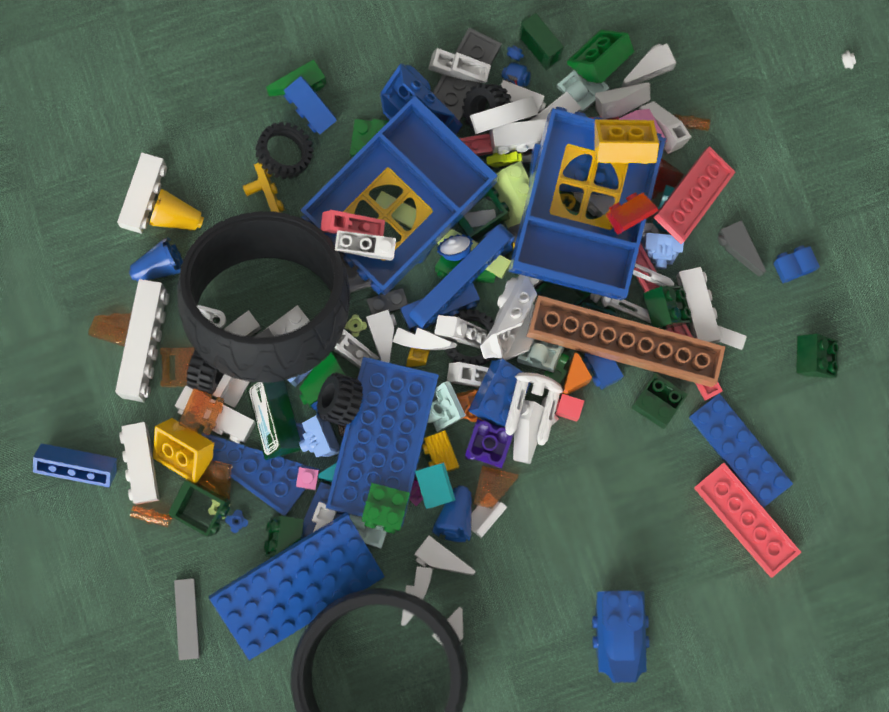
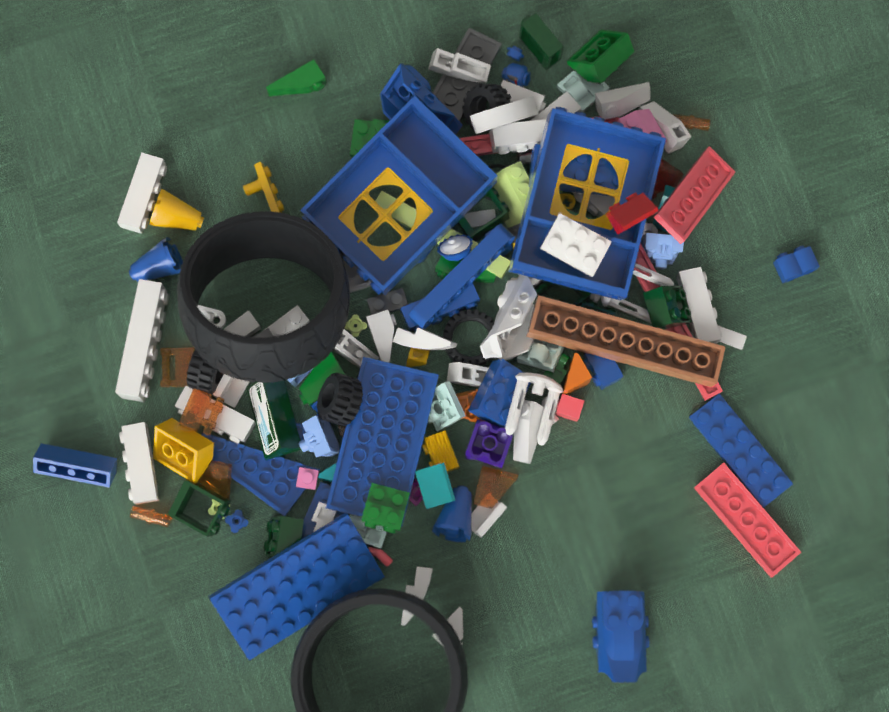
clear orange wing [88,311,132,347] -> none
light grey tile [174,579,200,660] -> none
black tyre [255,122,313,179] -> none
blue brick [283,75,337,134] -> none
coral slope [320,210,385,236] -> none
white slope [335,230,396,261] -> none
white slope [415,536,476,576] -> none
white slope [434,315,487,349] -> none
neon yellow plate [486,151,523,168] -> none
yellow slope [595,120,659,164] -> none
white slope [622,43,676,88] -> none
dark green slope [632,373,688,429] -> none
dark grey slope [718,220,766,277] -> none
dark green slope [796,334,839,378] -> none
white plate [842,50,856,69] -> none
none -> coral arm [368,547,393,567]
none -> white plate [540,213,612,277]

